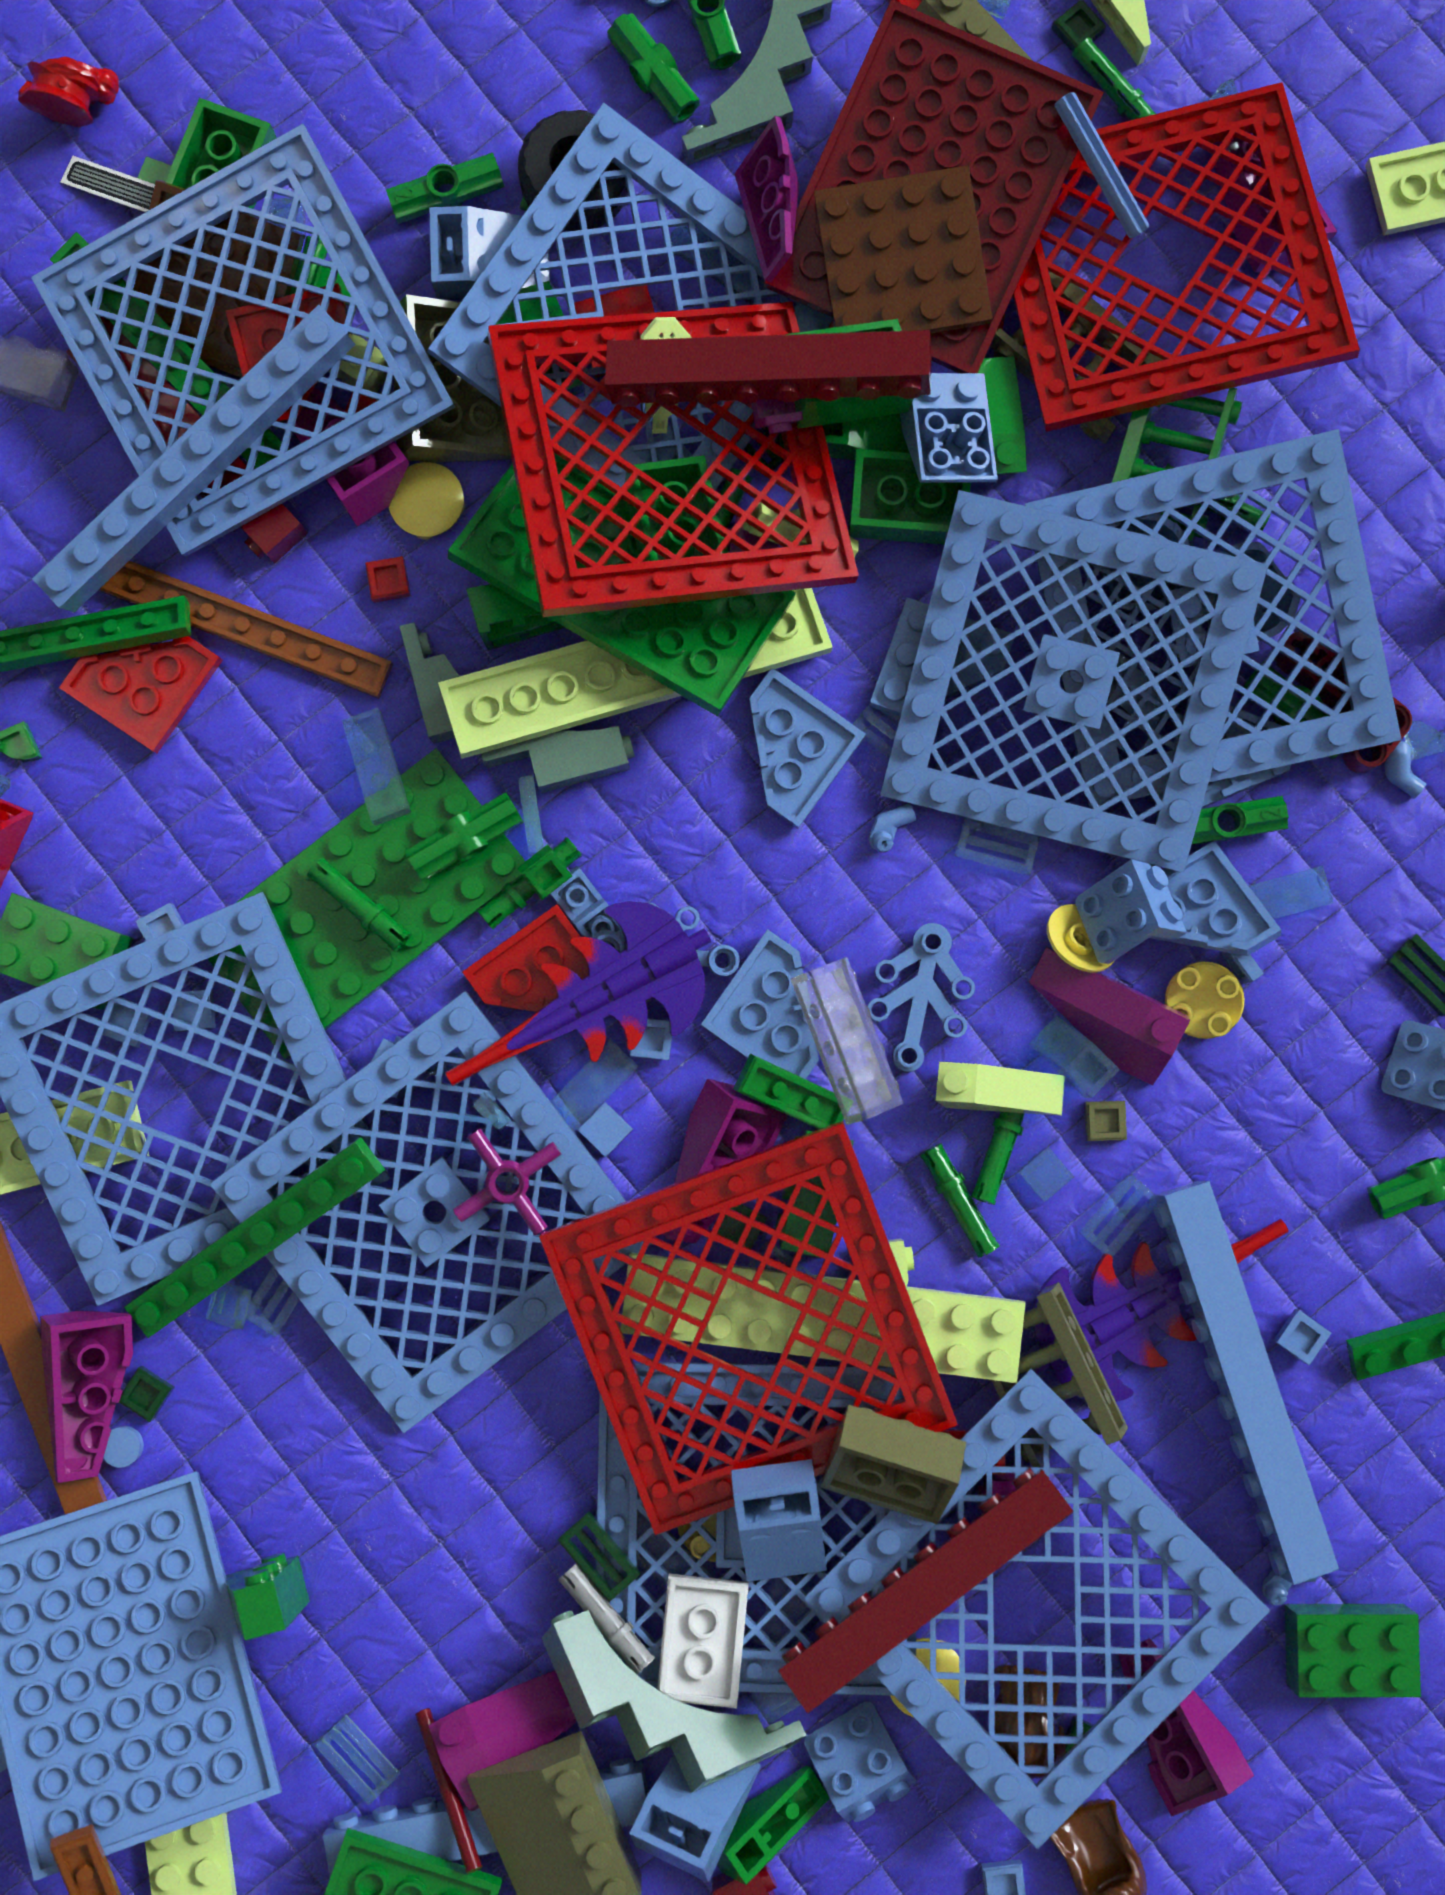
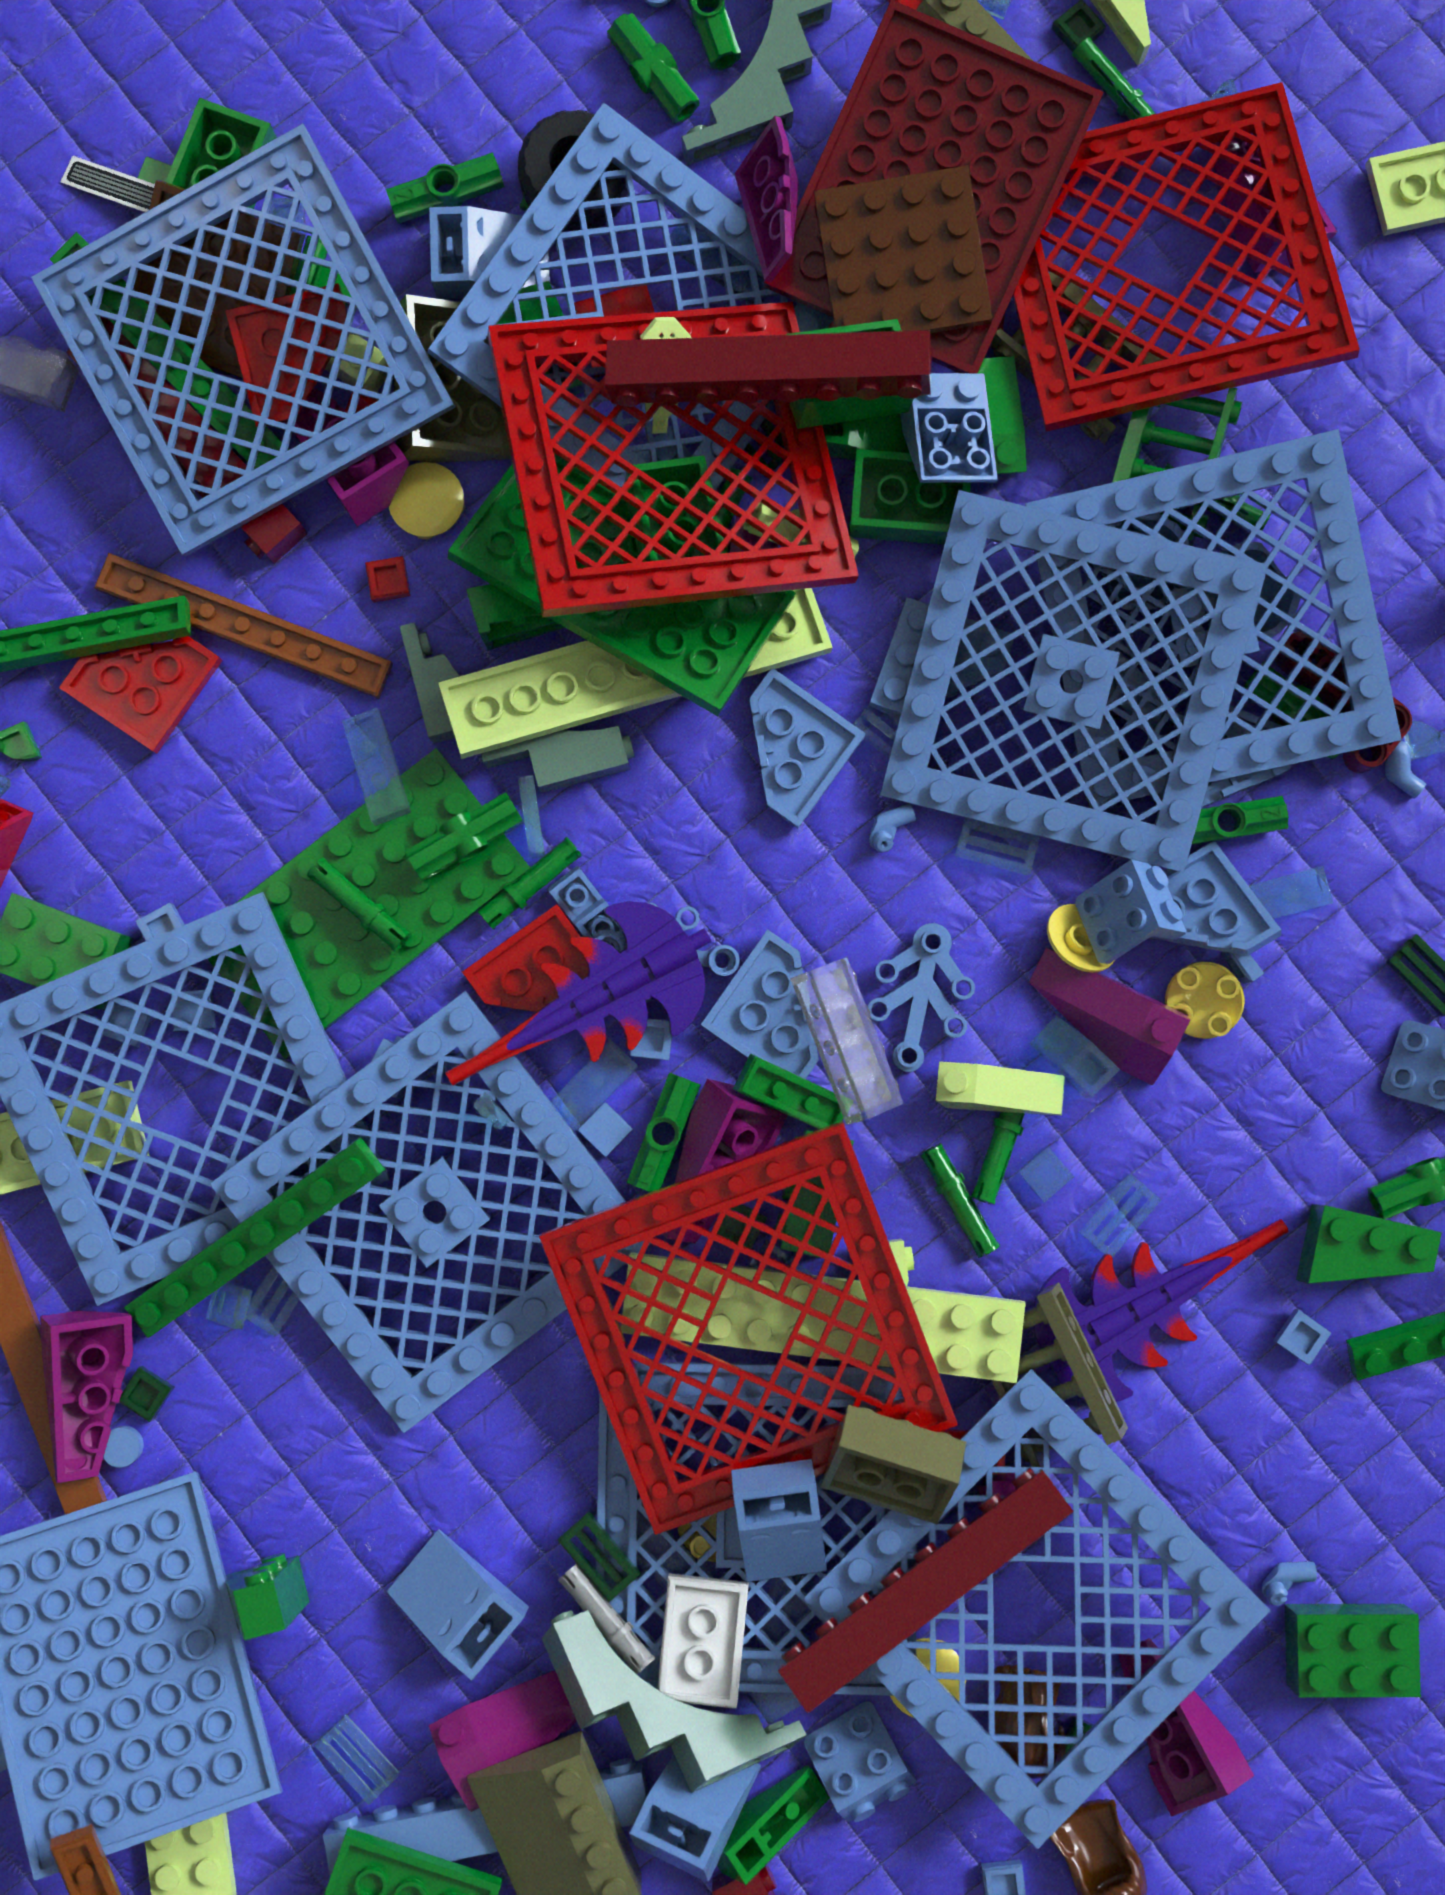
red piece [18,56,119,127] -> none
medium blue brick [32,305,356,612] -> none
dark red bar [415,1708,482,1874] -> none
magenta bar [453,1128,562,1236] -> none
green tile [517,844,572,900] -> none
magenta bracket [752,399,803,434] -> none
medium blue axle [1055,92,1149,238] -> none
olive tile [1084,1101,1127,1141] -> none
medium blue brick [1154,1181,1339,1585] -> none
none -> medium blue slope [386,1529,529,1681]
none -> green piece [626,1072,701,1192]
none -> green wedge [1296,1204,1442,1284]

